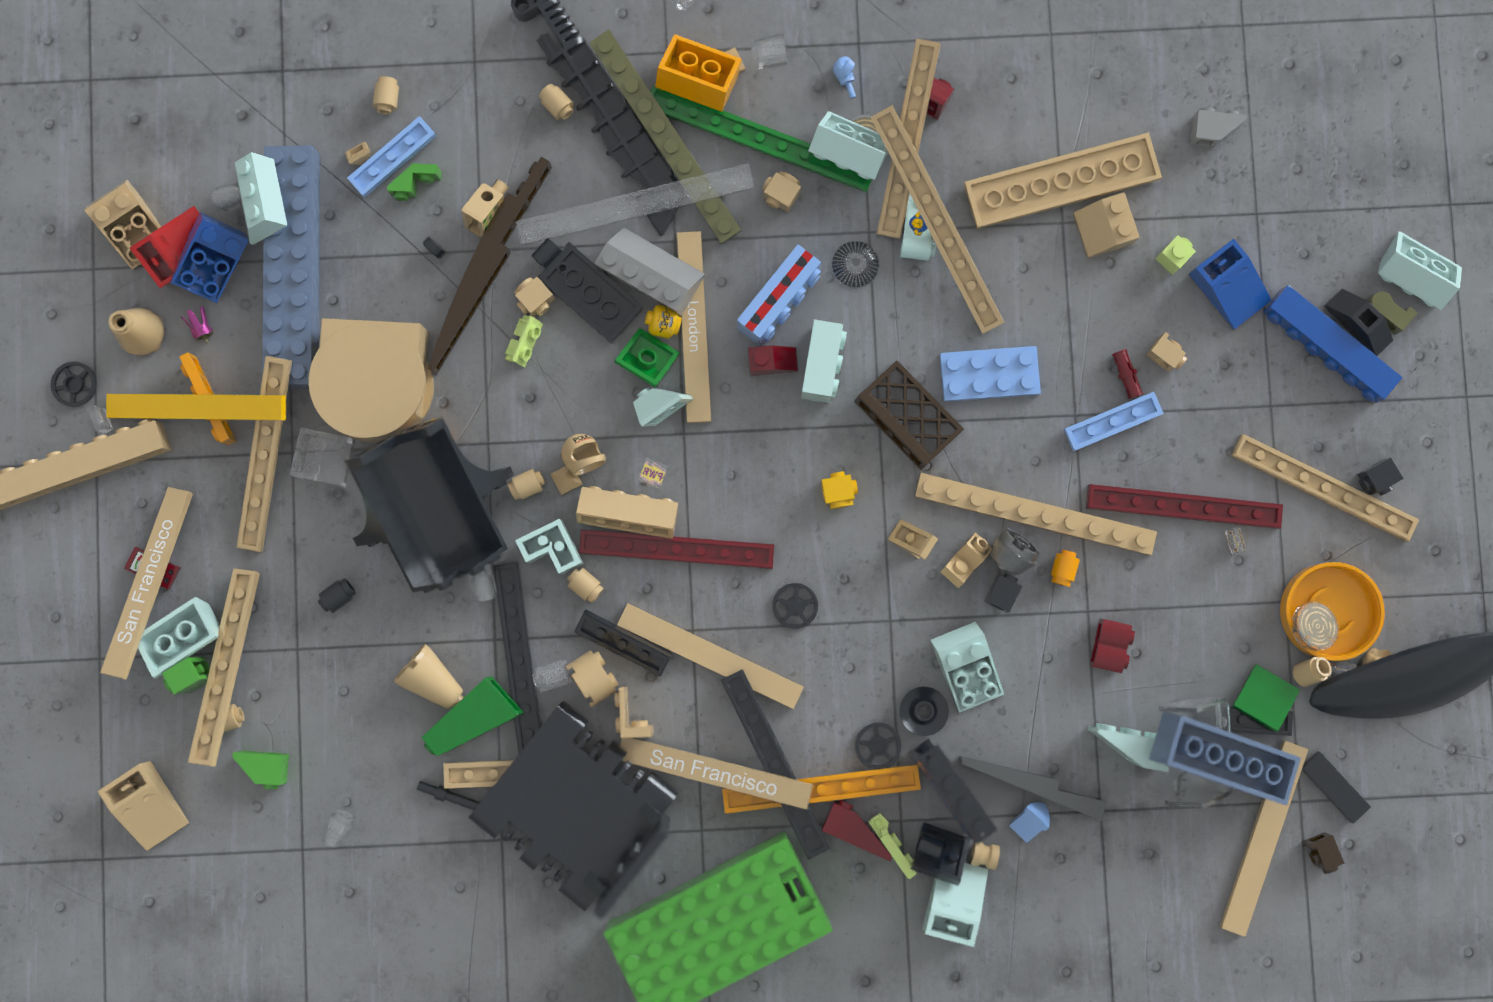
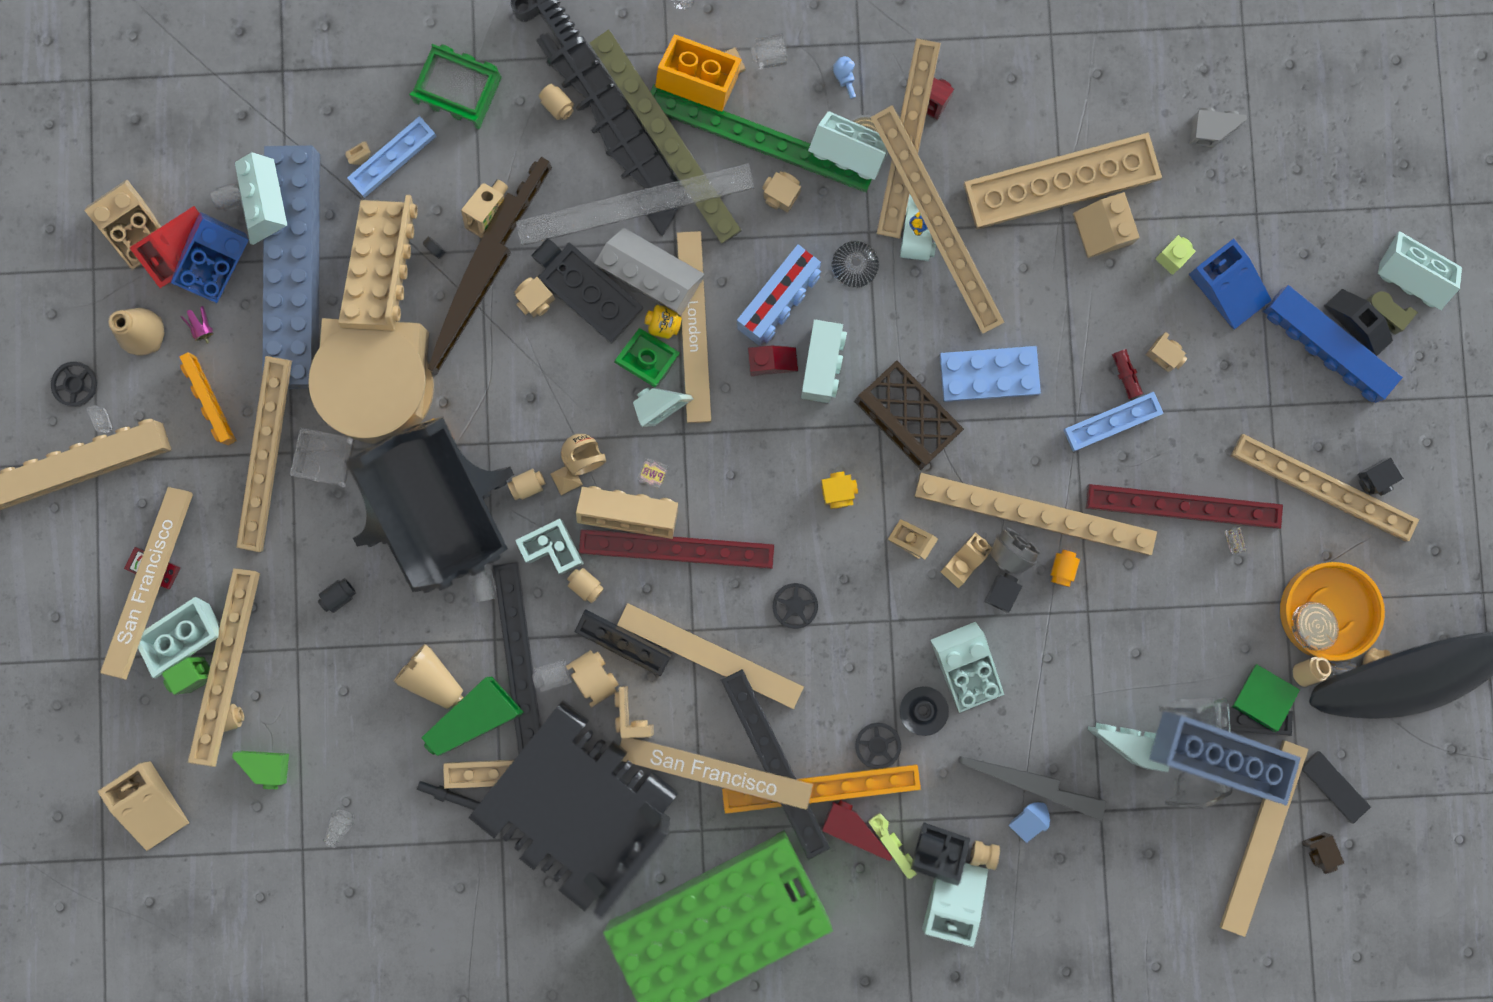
yellow tile [106,394,286,420] -> none
tan brick [372,76,399,114] -> none
bright green slope [387,163,441,201] -> none
yellowish green hinge [505,315,543,368] -> none
black panel [908,739,998,845] -> none
dark red brick [1090,619,1135,673] -> none
none -> tan bracket [338,195,417,331]
none -> window [409,44,502,129]

